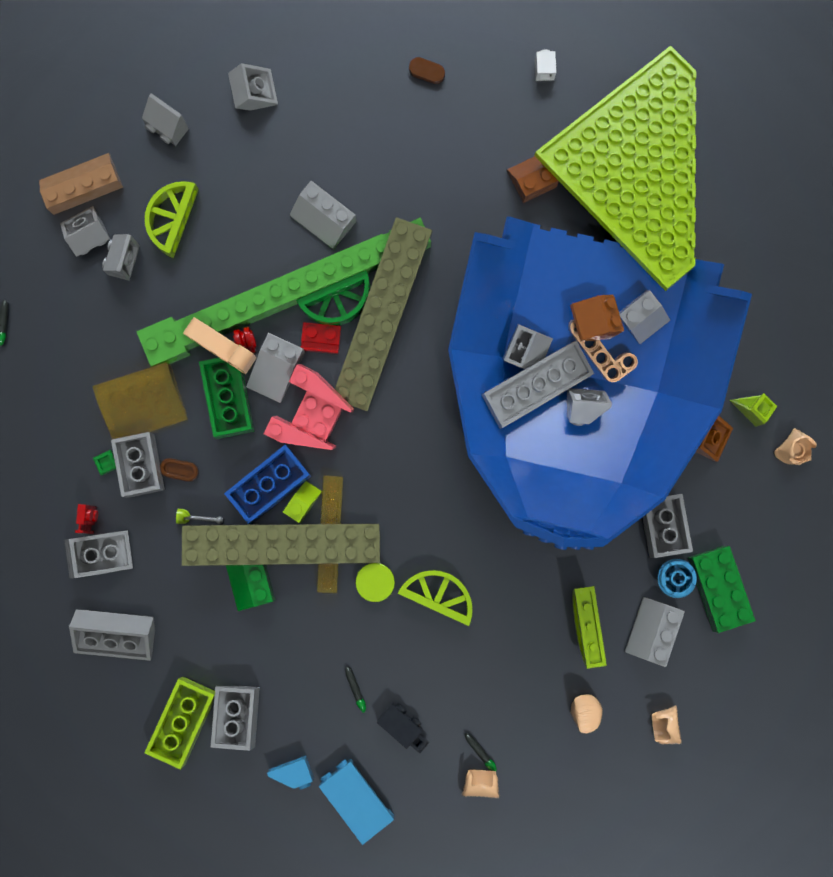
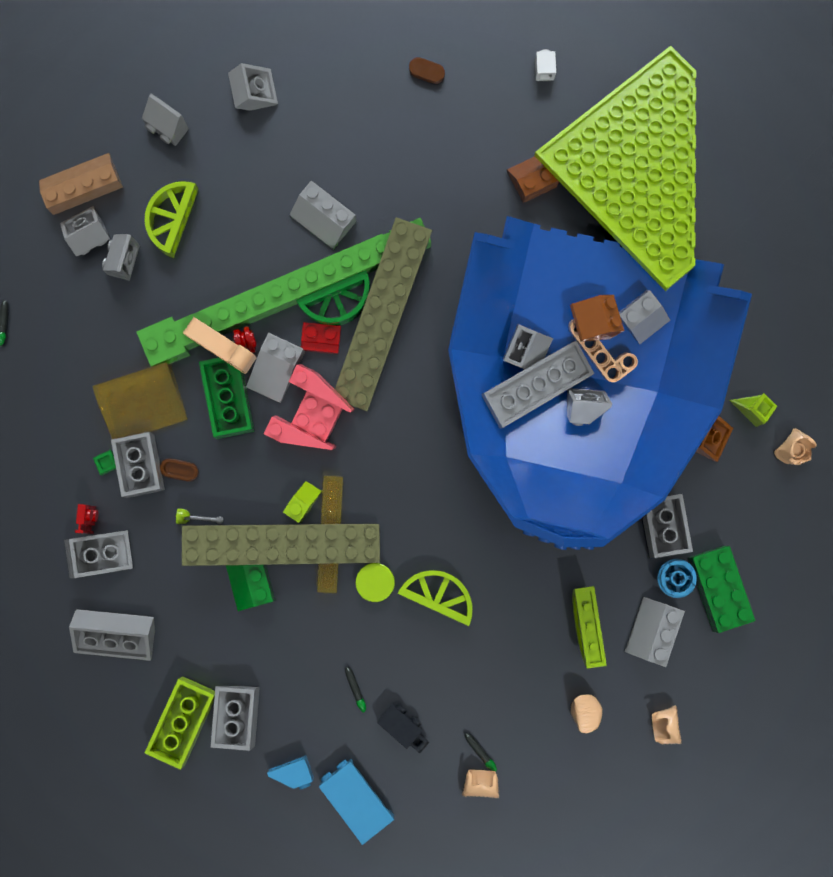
blue brick [224,445,311,525] -> none

